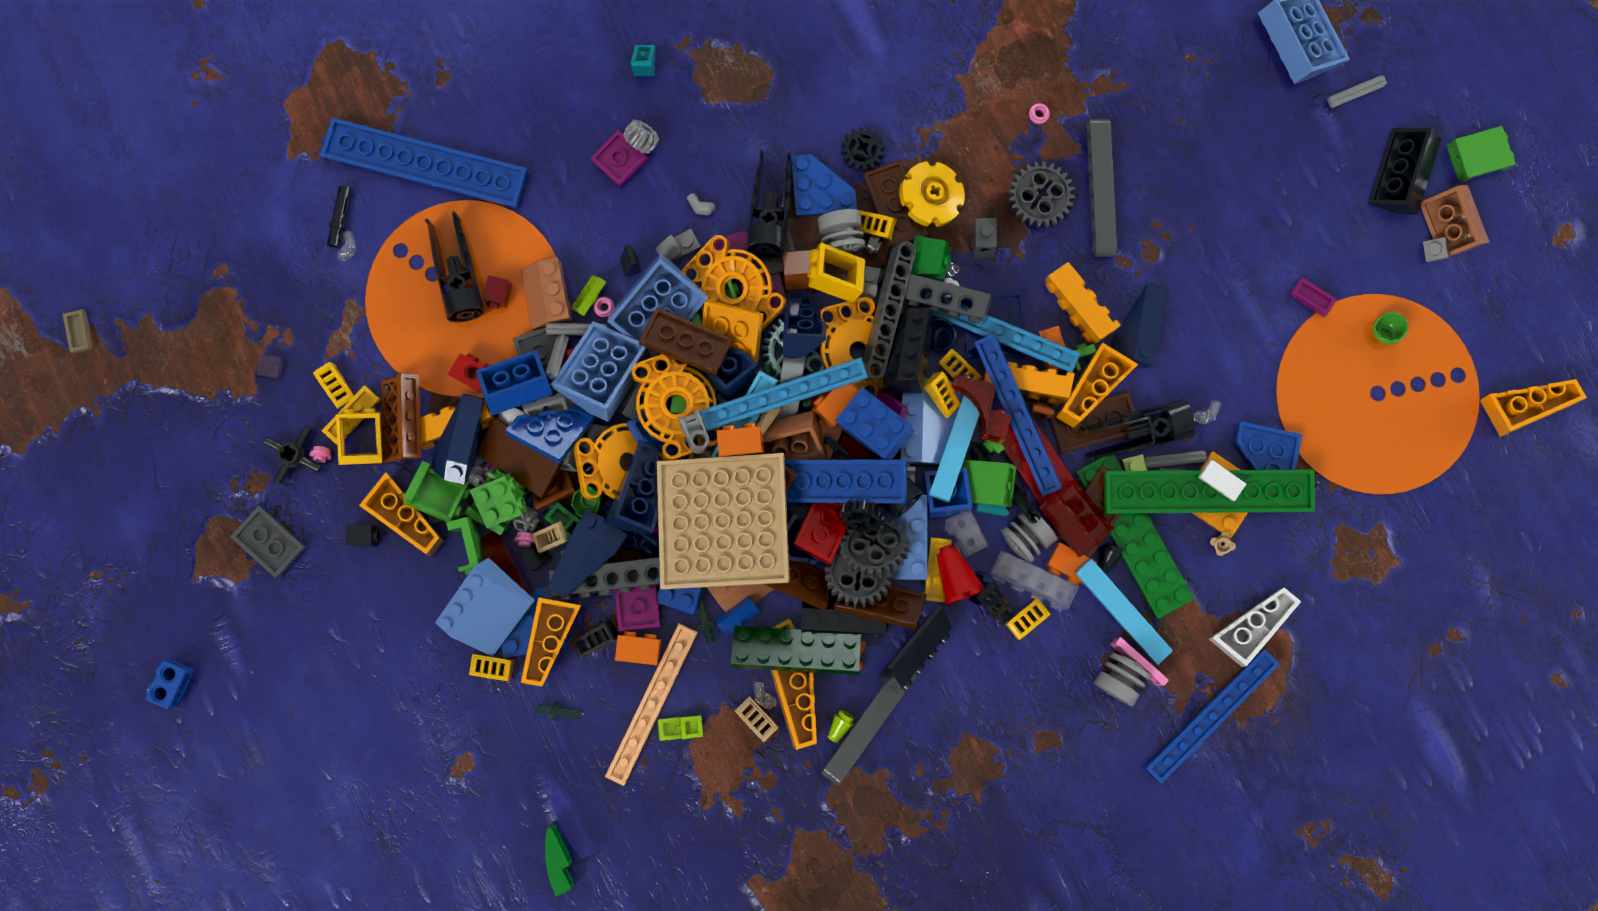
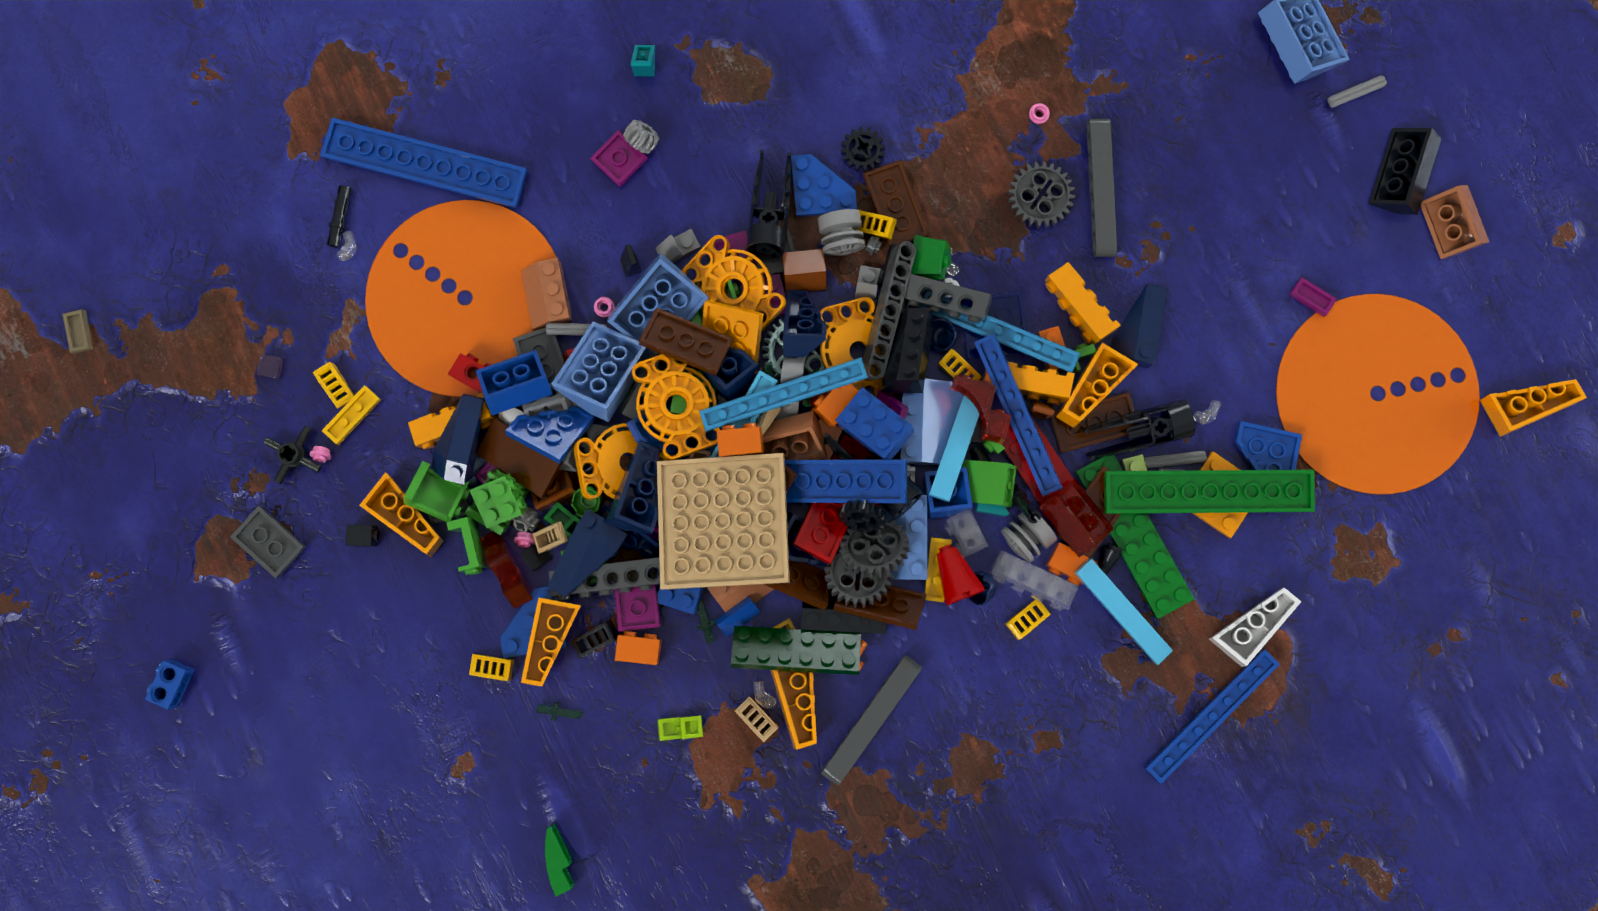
yellow window [336,408,383,465] -> none
dark orange fence [381,373,422,463] -> none
black piece [425,211,485,322] -> none
medium blue slope [435,558,535,657] -> none
clear arm [468,465,488,487] -> none
dark red brick [482,275,512,309] -> none
light grey axle [546,334,569,380] -> none
lime plate [571,275,606,316] -> none
light nougat tile [605,623,698,786] -> none
light grey piece [677,410,709,454] -> none
light grey arm [686,193,716,216] -> none
yellow window [807,243,865,303] -> none
lime cone [827,710,854,743] -> none
black slope [877,605,952,694] -> none
yellow piece [899,161,965,227] -> none
yellow slope [924,371,961,418] -> none
dark grey torso [972,218,997,260] -> none
black hinge [976,582,1015,626] -> none
light grey wheel [1093,652,1151,707] -> none
bright pink tile [1110,637,1169,686] -> none
white tile [1198,460,1246,501] -> none
tan plate [1210,532,1236,556] -> none
bright green hair [1372,312,1409,345] -> none
light grey plate [1423,237,1449,263] -> none
bright green panel [1446,126,1515,183] -> none

